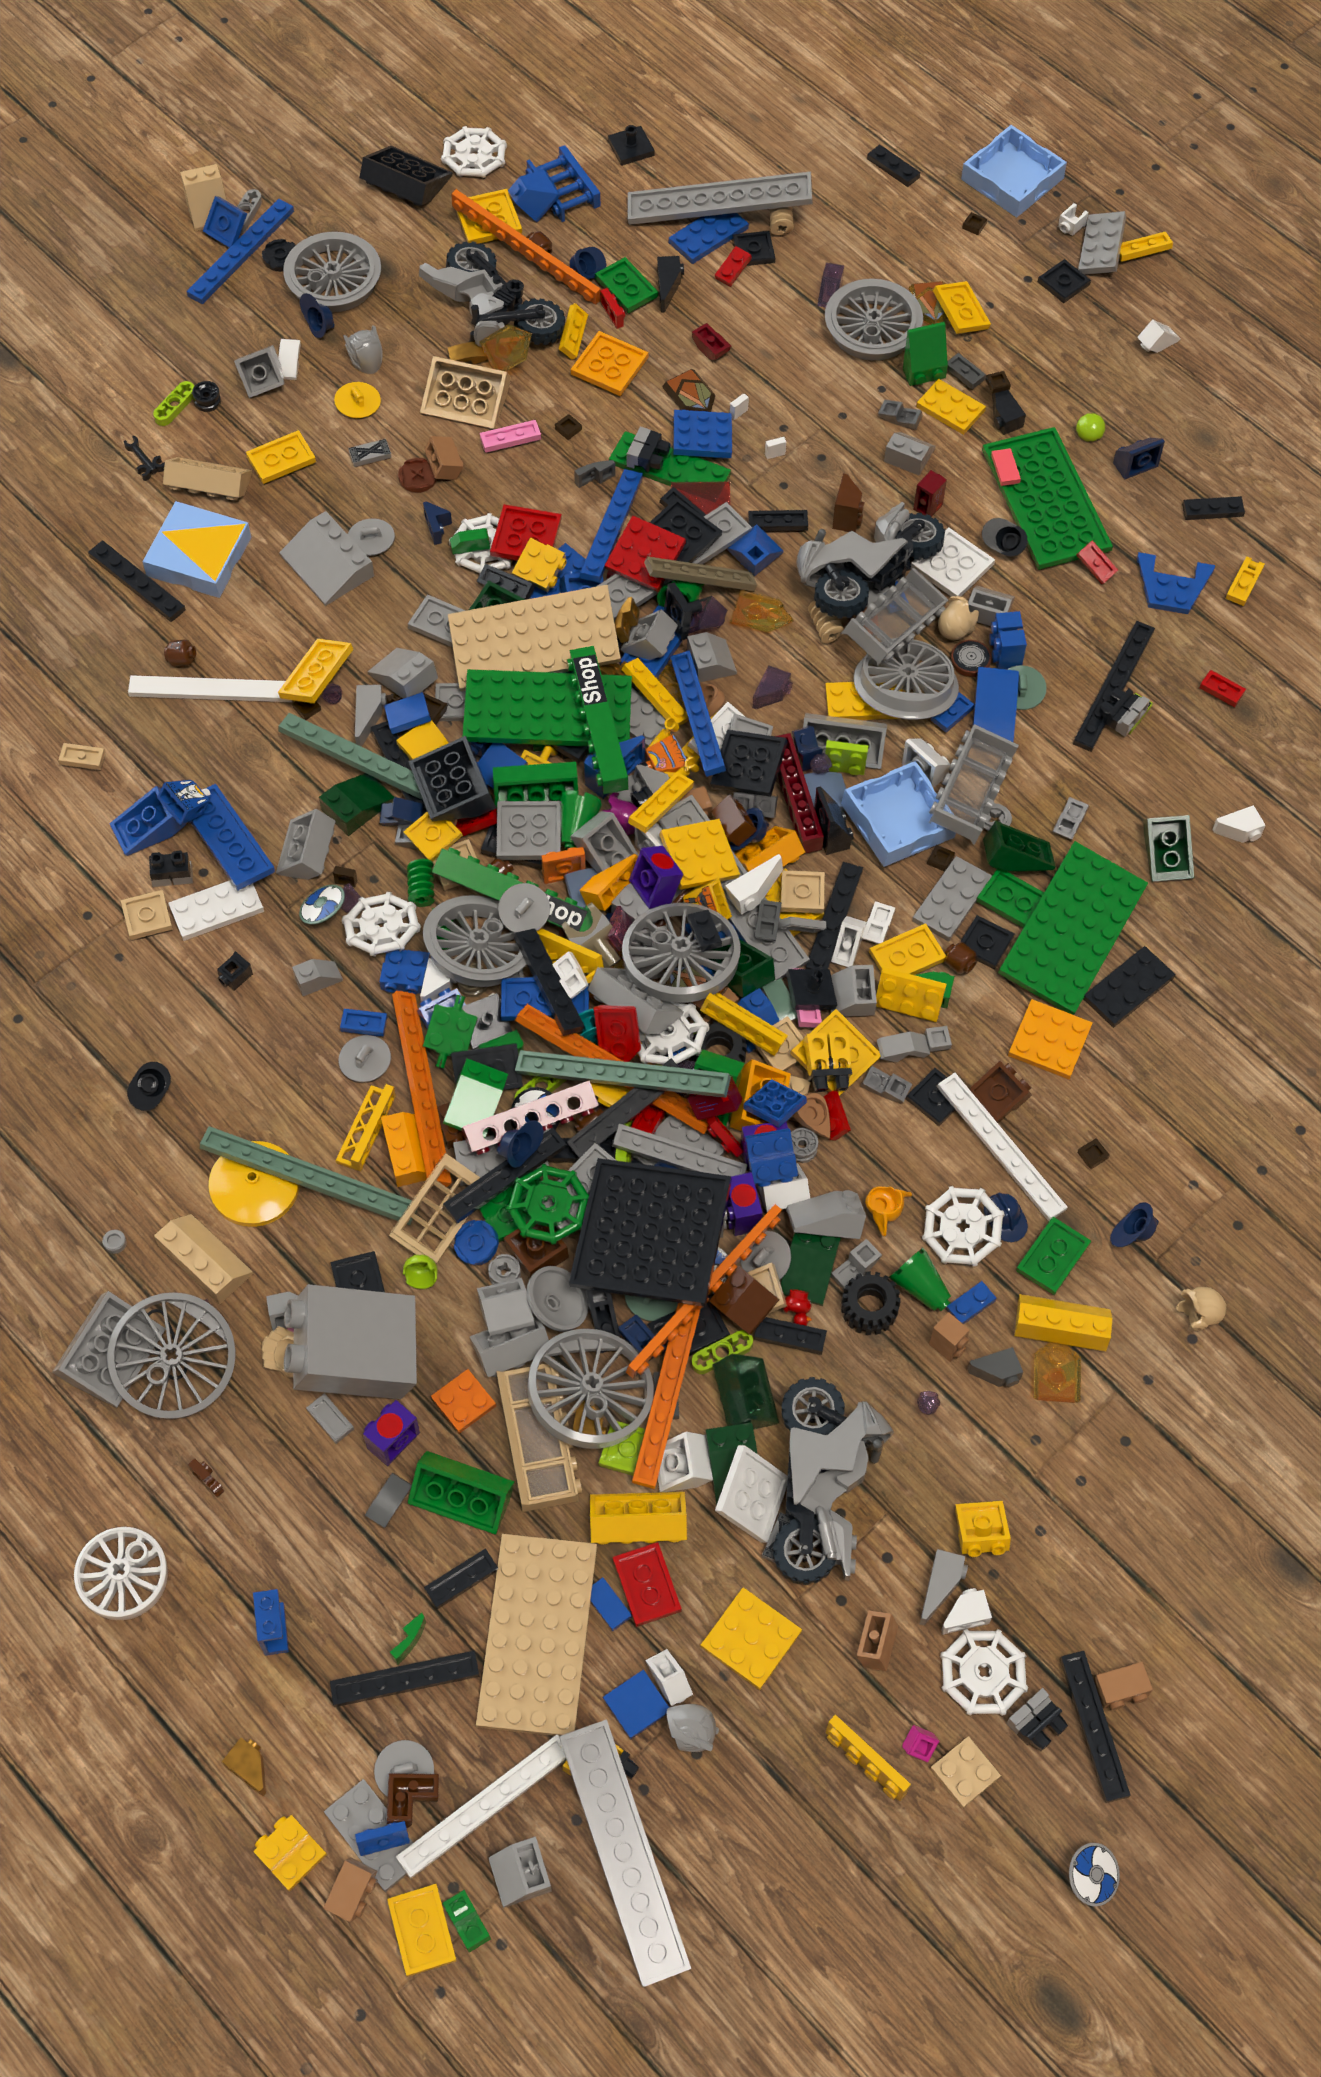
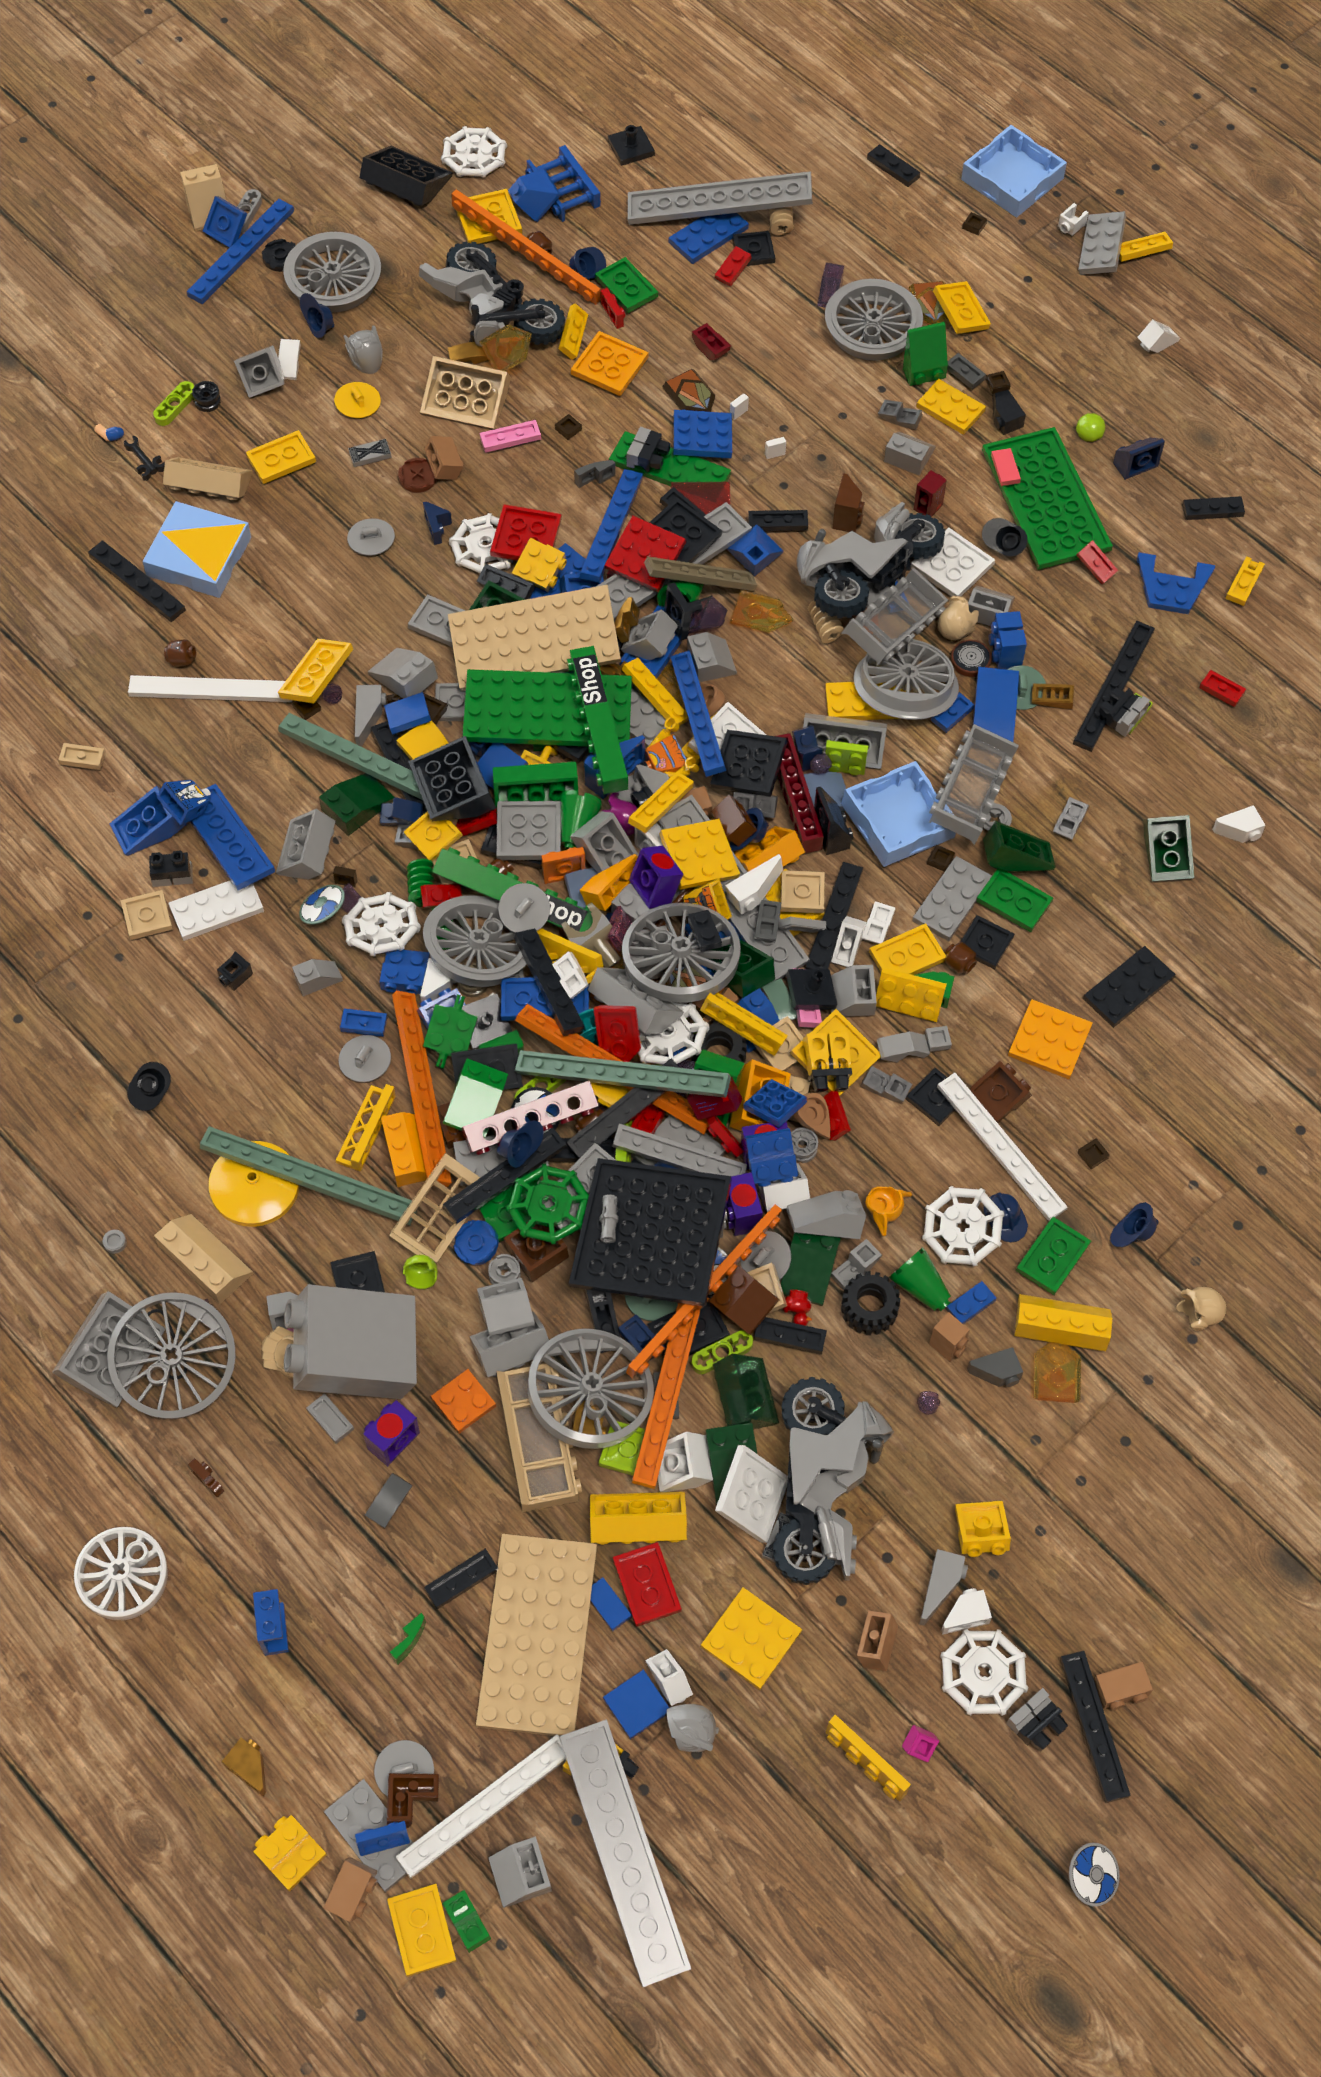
light grey slope [279,511,374,606] -> none
black plate [330,1650,480,1707] -> none
green slope [408,1451,515,1535] -> none
green piece [450,528,490,555] -> none
light grey dish [527,1266,588,1332] -> none
black slope [657,256,684,313] -> none
light grey tile [729,713,773,736] -> none
slope [752,665,793,709] -> none
white slope [902,739,951,788] -> none
tan plate [930,1736,1001,1809] -> none
green plate [998,841,1148,1015] -> none
black tile [1037,259,1091,303] -> none
none -> blue arm [94,424,124,441]
none -> red plate [420,884,462,908]
none -> light grey pin [600,1195,618,1243]
none -> pearl gold slope [1032,683,1074,709]

